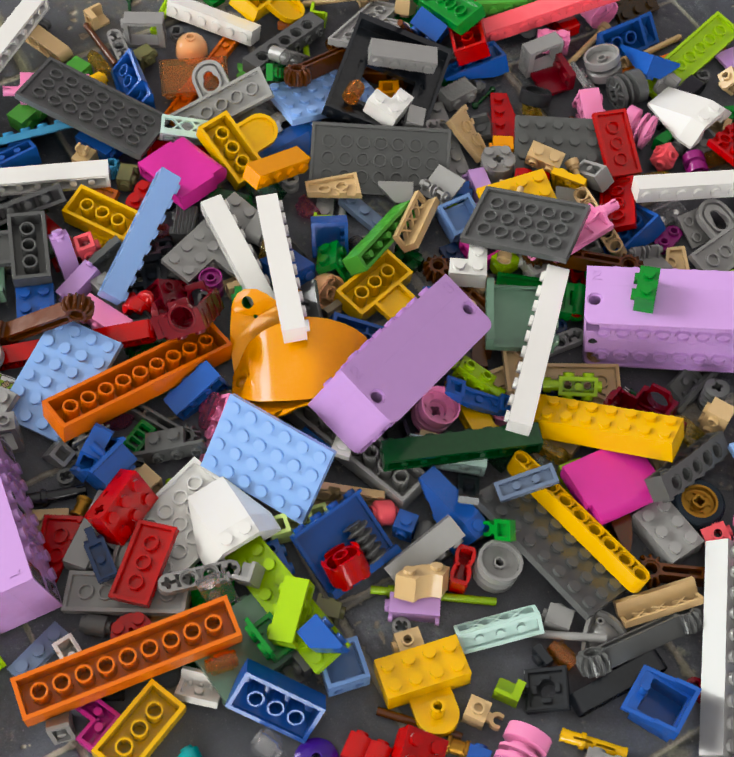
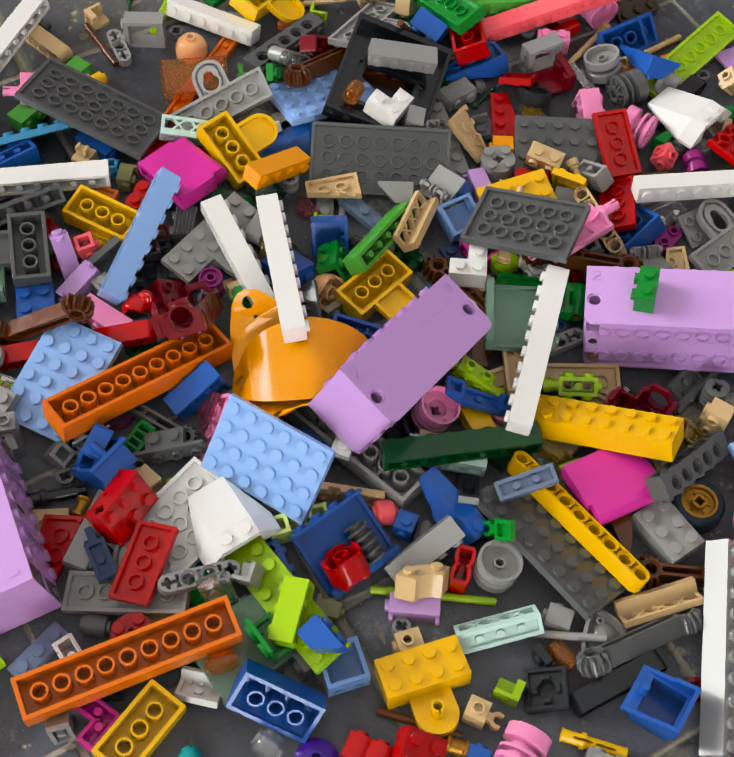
clear yellow plate [87,50,112,76] -> none
blue slope [110,48,156,109] -> none
olive brick [133,43,158,72] -> none
light orange brick [375,80,399,98] -> none
coral brick [700,521,734,546] -> none
clear orange brick [704,150,727,168] -> none
none -> dark red brick [299,34,335,56]
none -> red plate [498,72,539,87]

